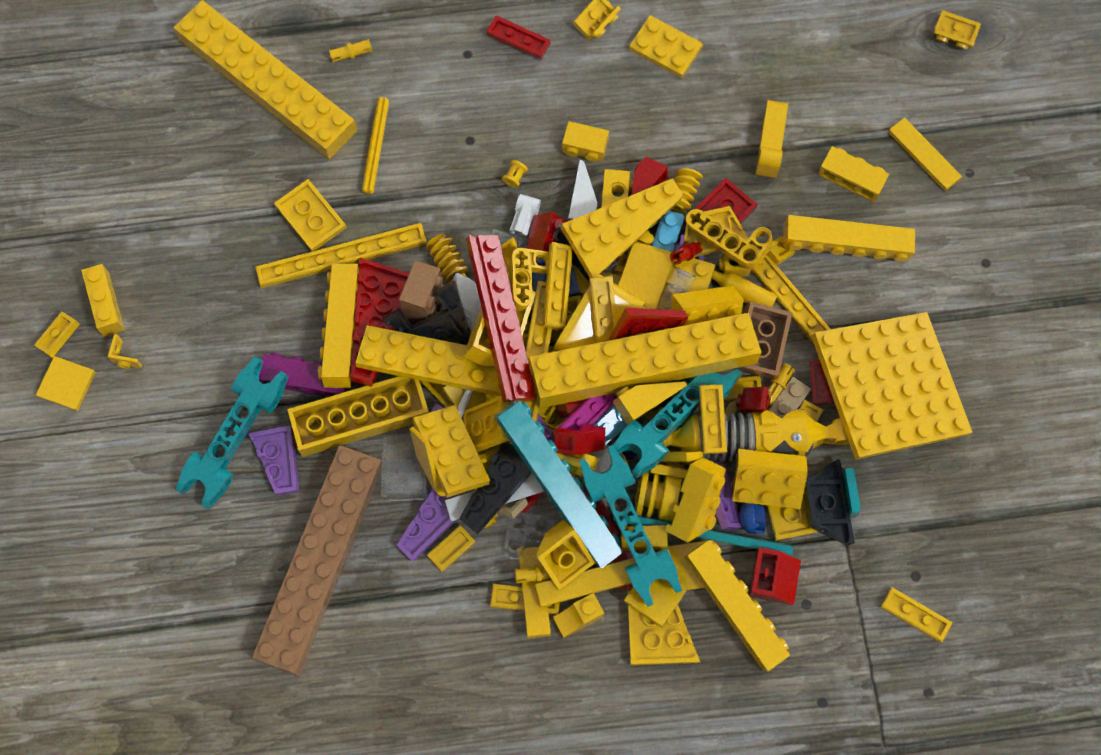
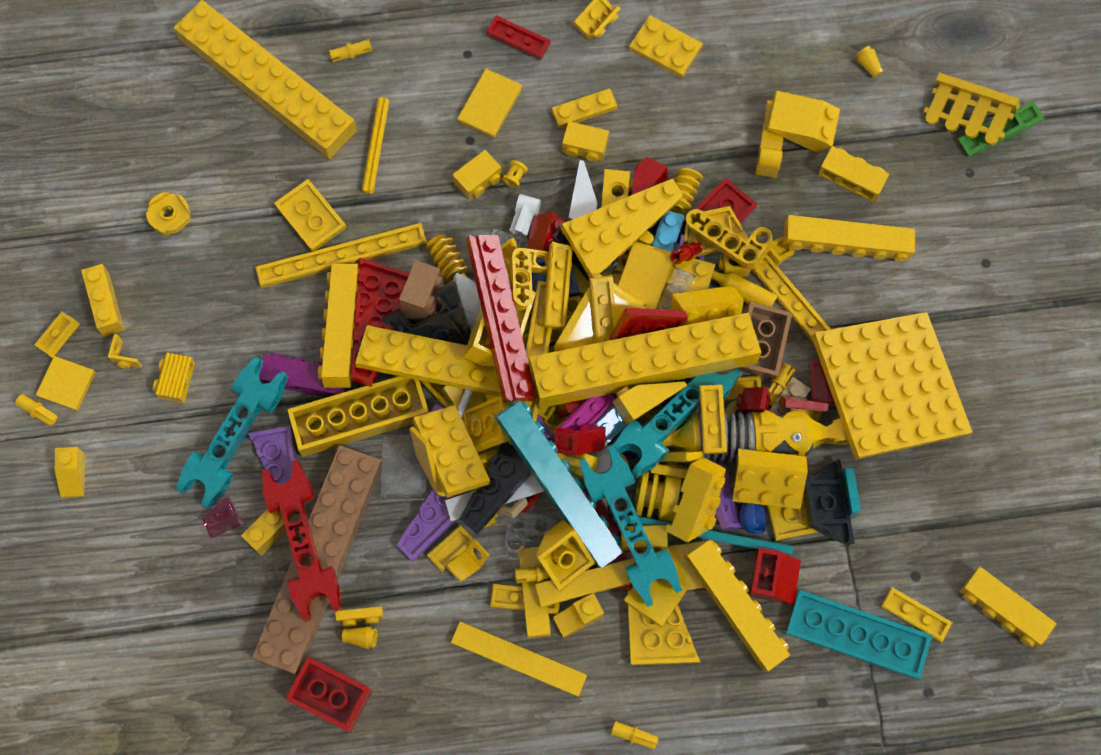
yellow tile [888,117,962,192] -> none
yellow bracket [933,10,982,50] -> none
none -> yellow axle [15,394,58,426]
none -> yellow slope [54,447,85,498]
none -> yellow plate [146,192,191,236]
none -> yellow brick [153,352,195,404]
none -> clear pink slope [202,497,244,538]
none -> yellow brick [241,509,293,556]
none -> red piece [262,459,342,622]
none -> red brick [285,657,373,734]
none -> yellow plate [335,606,384,627]
none -> yellow cone [342,626,378,649]
none -> yellow bracket [446,539,489,582]
none -> yellow tile [451,622,587,697]
none -> yellow brick [453,150,502,201]
none -> yellow tile [457,69,523,139]
none -> yellow plate [552,88,617,129]
none -> yellow axle [611,721,658,750]
none -> yellow slope [767,91,840,153]
none -> red tile [779,395,829,412]
none -> teal plate [785,590,932,680]
none -> yellow cone [856,46,883,78]
none -> yellow fence [923,72,1020,146]
none -> bright green slope [958,101,1044,157]
none -> yellow brick [959,567,1057,648]

